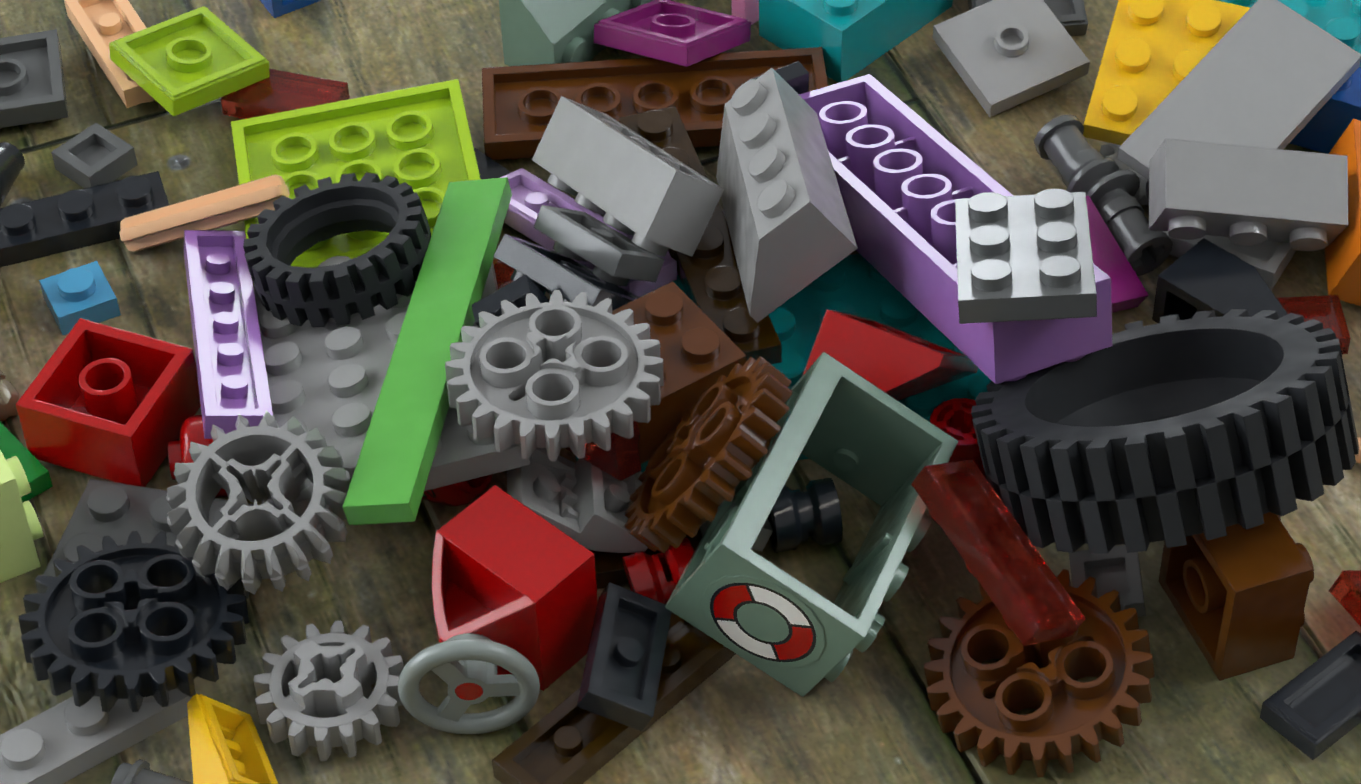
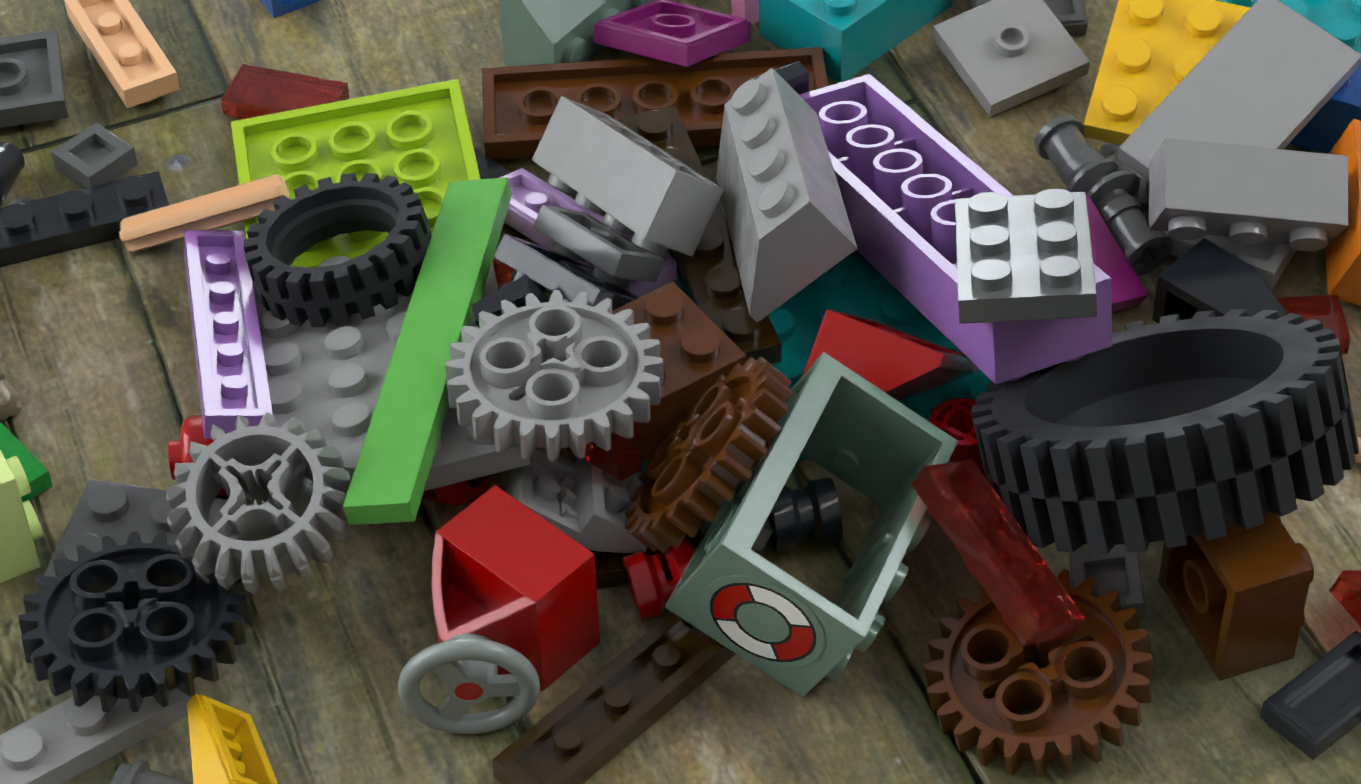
red brick [15,318,201,487] -> none
dark azure plate [39,261,121,335] -> none
lime tile [109,6,269,117] -> none
light grey gear [253,620,404,761] -> none
black plate [577,582,672,731] -> none

